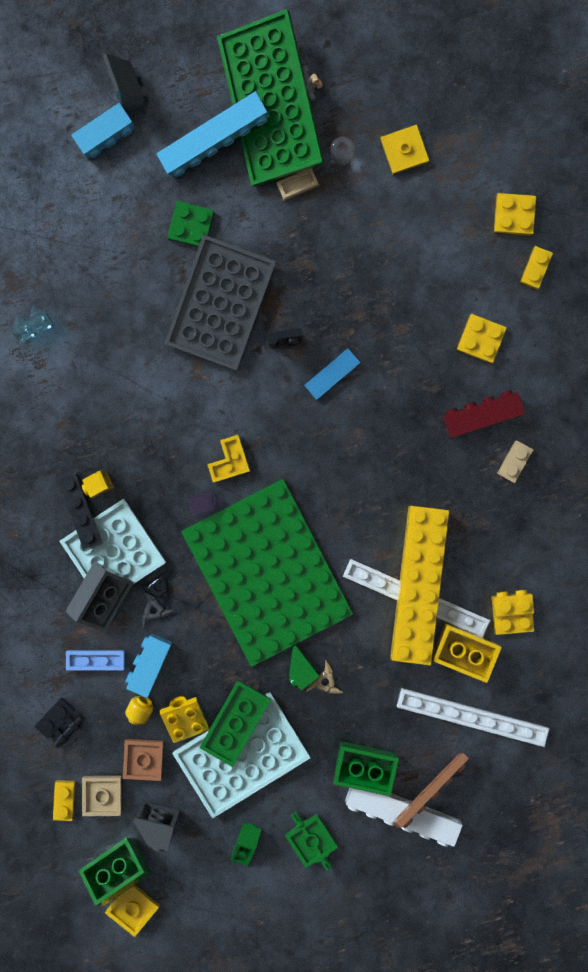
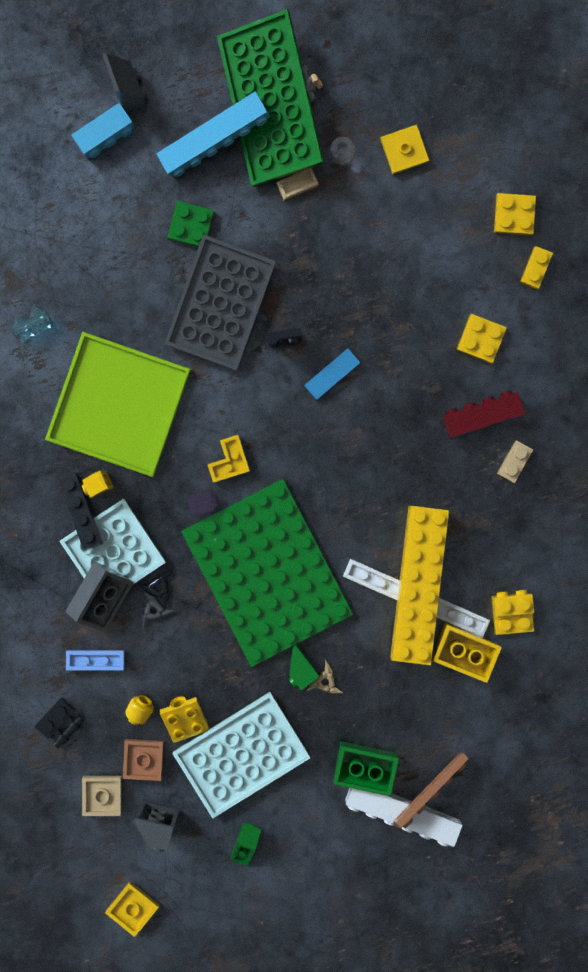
yellow plate [53,780,76,821] -> none
green brick [79,838,152,906] -> none
medium azure brick [125,633,173,698] -> none
green plate [199,680,271,767] -> none
green plate [285,811,338,871] -> none
white tile [397,688,549,747] -> none
none -> lime tile [45,332,191,477]

